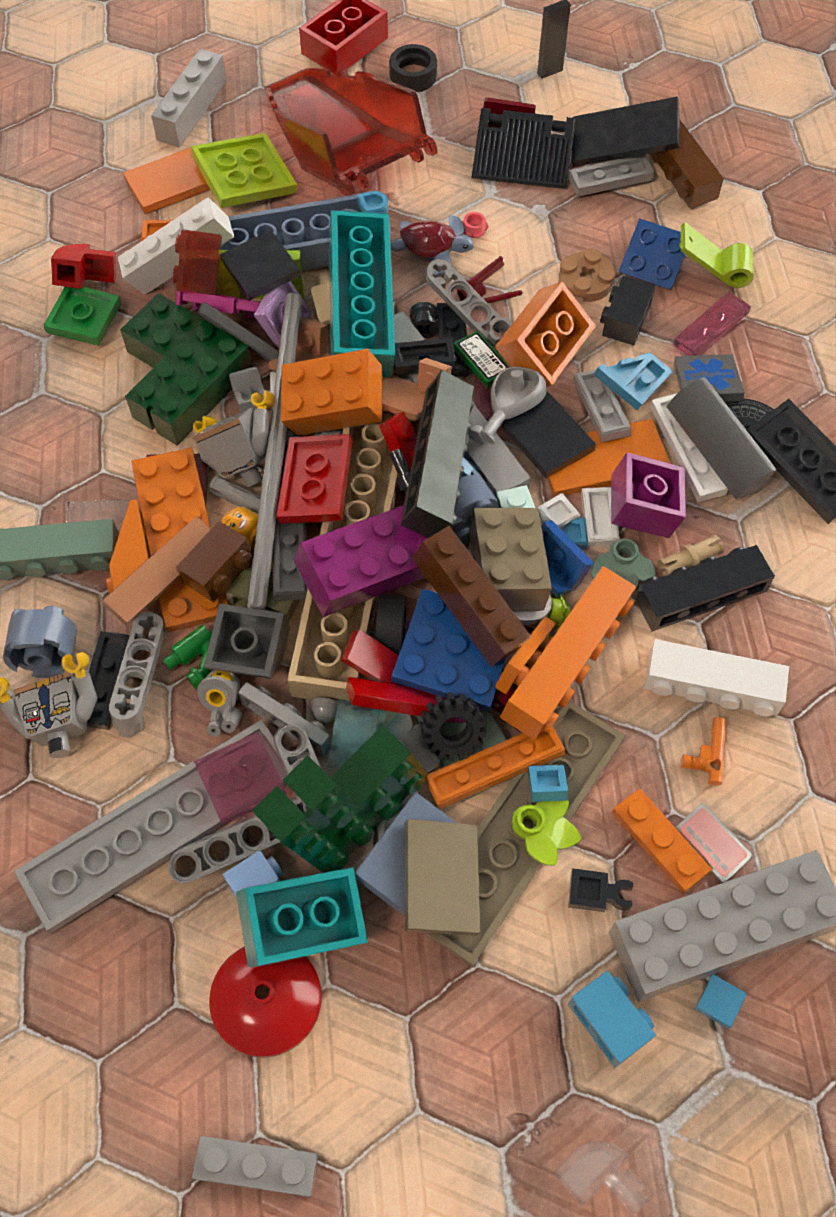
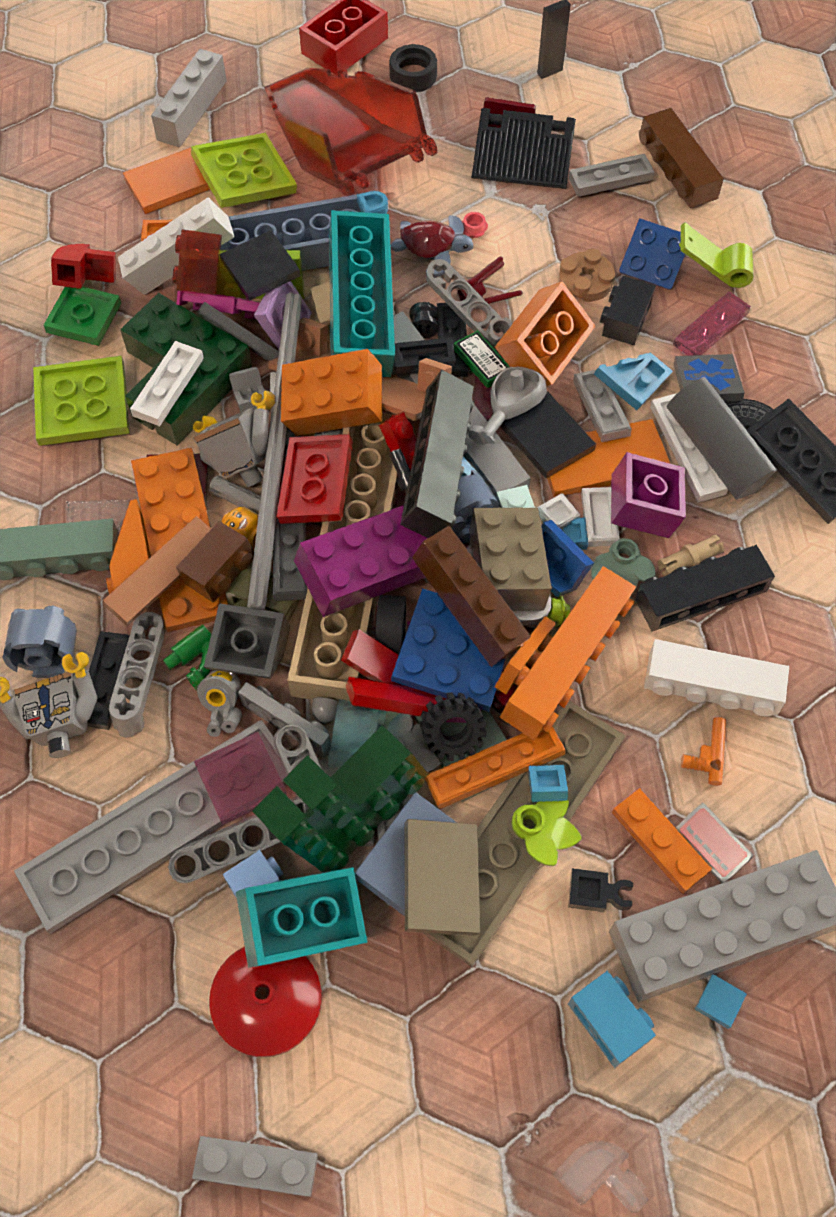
black tile [571,96,679,167] -> none
none -> lime plate [33,356,130,446]
none -> white plate [130,341,204,426]

